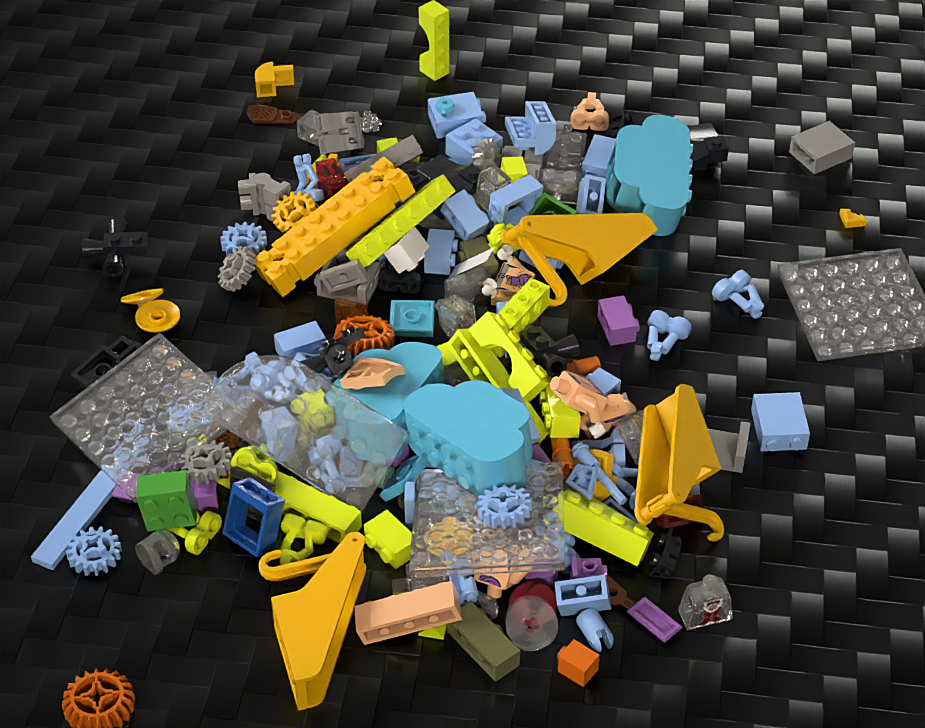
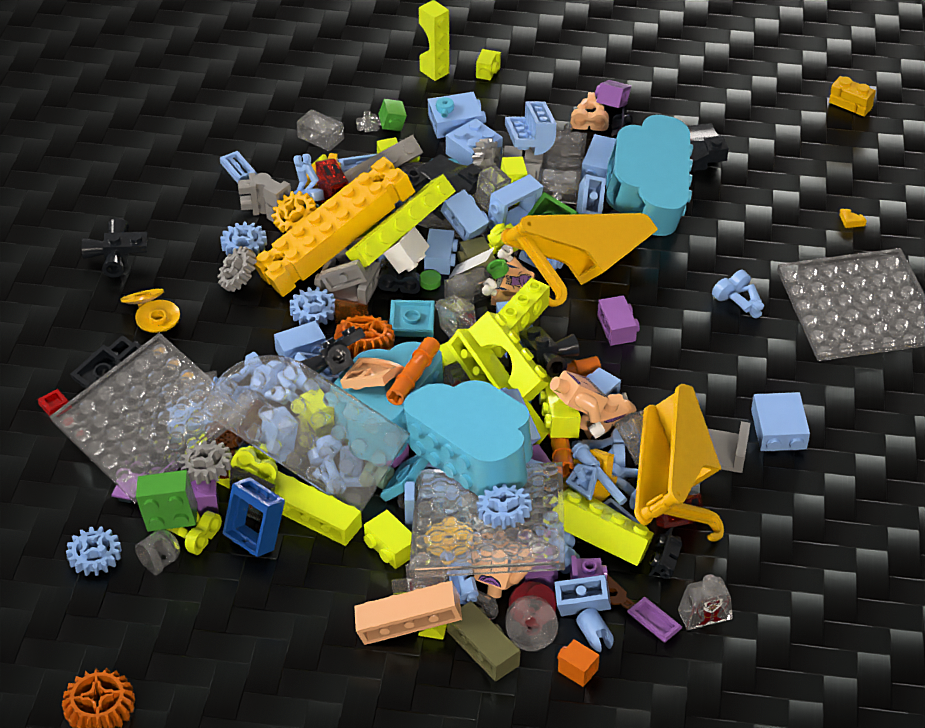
light blue tile [31,424,159,570] -> none
reddish brown piece [247,104,307,124] -> none
yellow brick [255,62,294,98] -> none
yellow piece [259,532,366,711] -> none
neon yellow piece [279,514,329,565] -> none
light grey hips [315,111,365,155] -> none
light blue piece [647,310,691,361] -> none
light grey brick [789,121,855,174] -> none
none -> red tile [38,389,71,418]
none -> light blue tile [220,151,257,183]
none -> light blue gear [290,287,337,326]
none -> bright green brick [378,99,407,131]
none -> orange piece [386,337,440,405]
none -> bright green tile [420,270,441,290]
none -> neon yellow brick [476,49,501,80]
none -> bright green tile [486,259,509,279]
none -> medium lavender brick [595,80,631,108]
none -> yellow brick [829,76,876,117]

